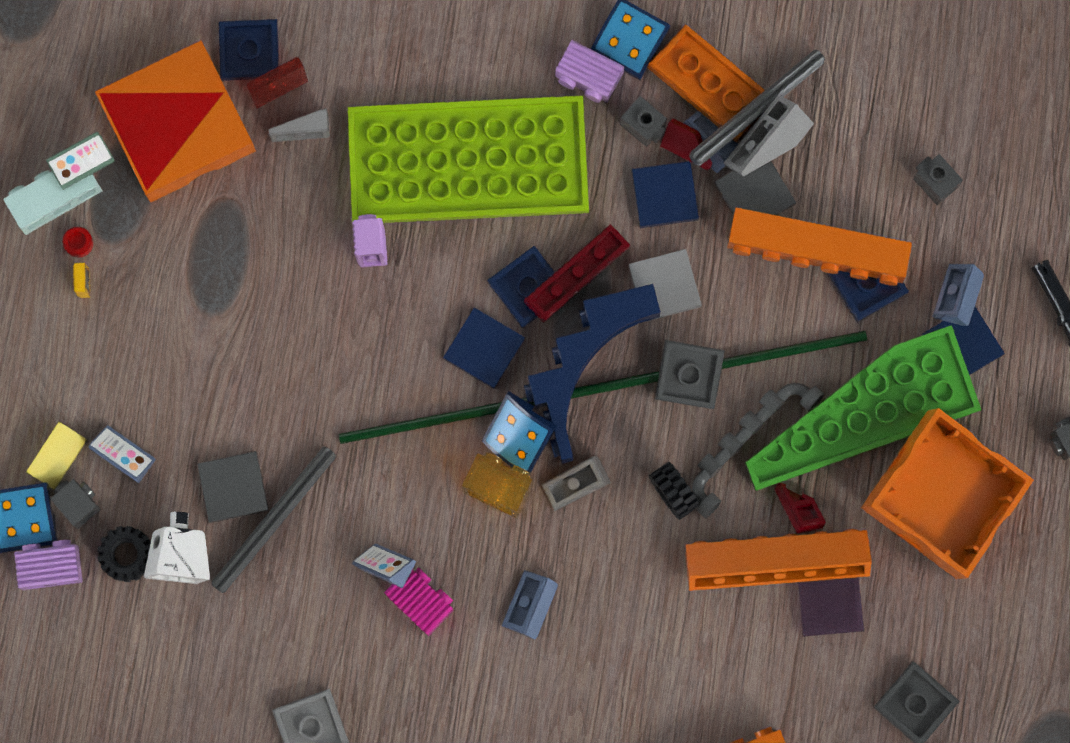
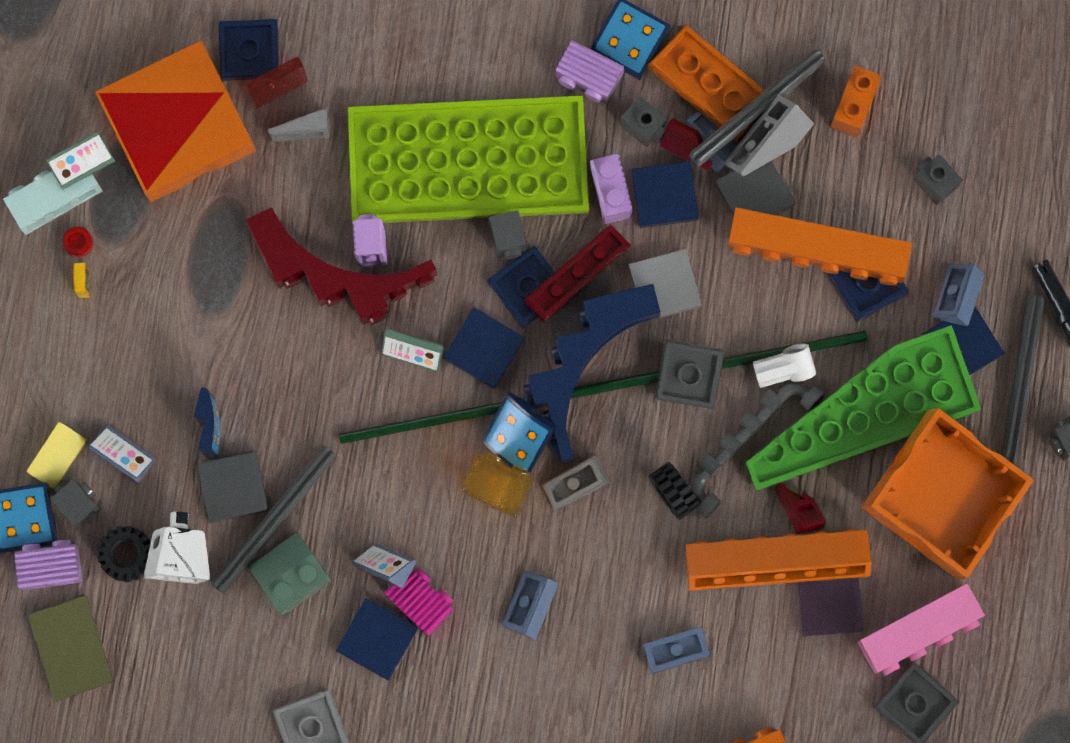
none -> olive tile [28,595,114,702]
none -> dark blue slope [194,387,220,459]
none -> dark red arch [245,207,438,325]
none -> sand green slope [248,532,332,616]
none -> dark blue tile [336,598,419,681]
none -> slope [382,329,444,371]
none -> dark grey brick [489,210,527,259]
none -> lavender brick [590,154,633,224]
none -> sand blue plate [643,626,710,674]
none -> white piece [753,343,816,388]
none -> orange brick [830,66,882,138]
none -> bright pink brick [857,583,985,676]
none -> dark grey axle [1001,295,1045,466]

